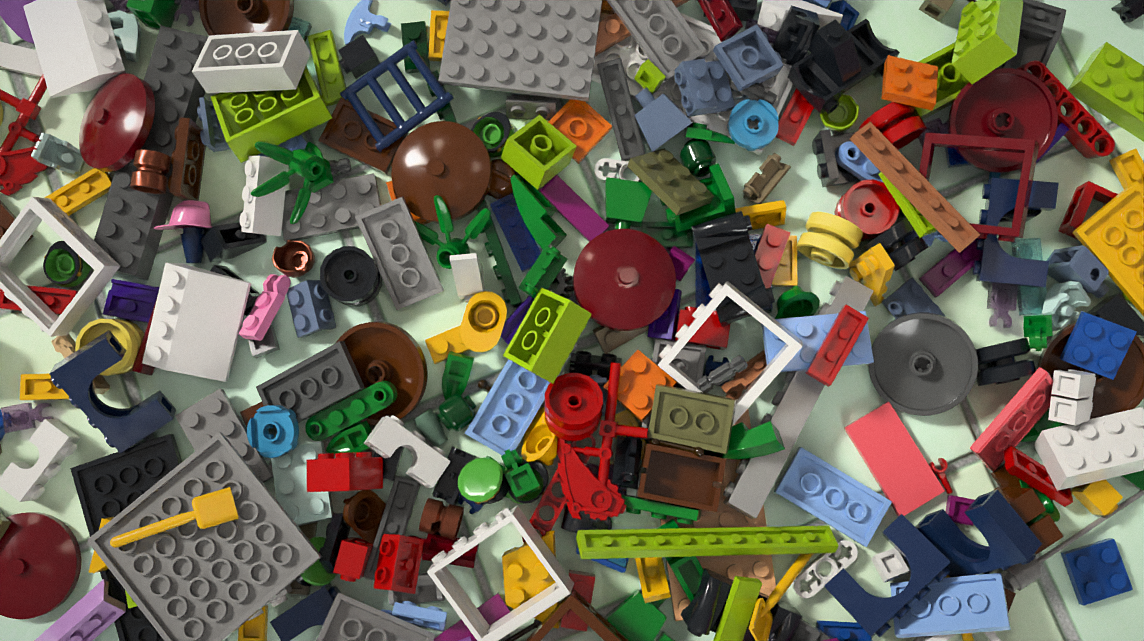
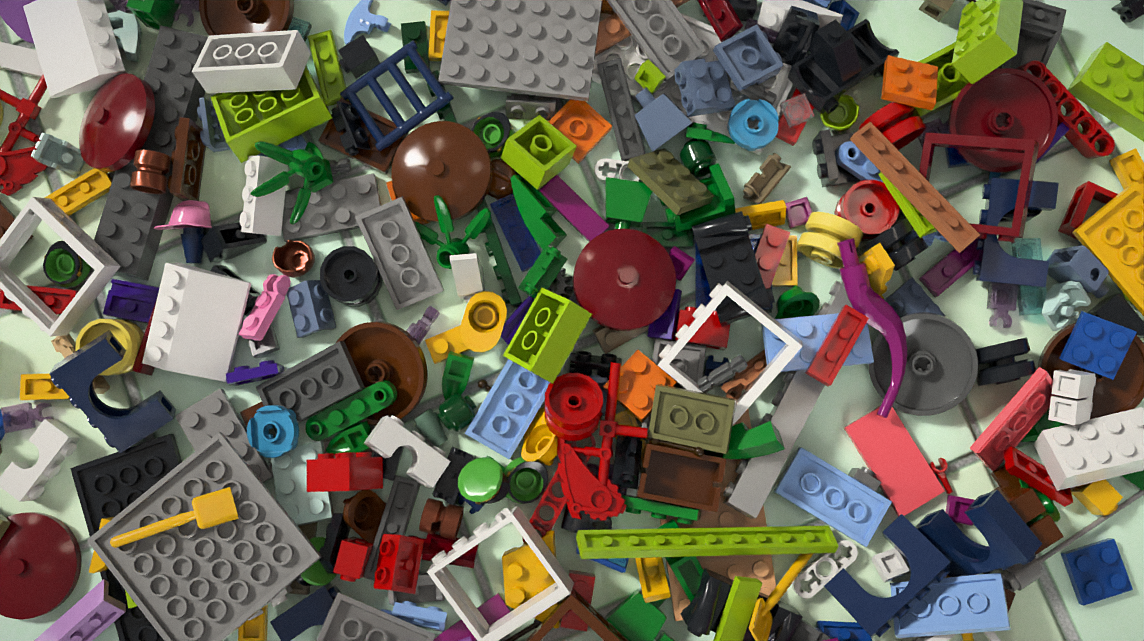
green plate [501,449,541,500] -> none
green plate [1023,315,1053,351] -> none
none -> dark purple plate [226,360,285,386]
none -> black hinge [331,101,371,156]
none -> clear purple plate [406,305,440,345]
none -> clear plate [780,93,815,128]
none -> tile [785,197,812,229]
none -> magenta animal [837,238,907,418]
none -> flat silver plate [848,466,881,491]

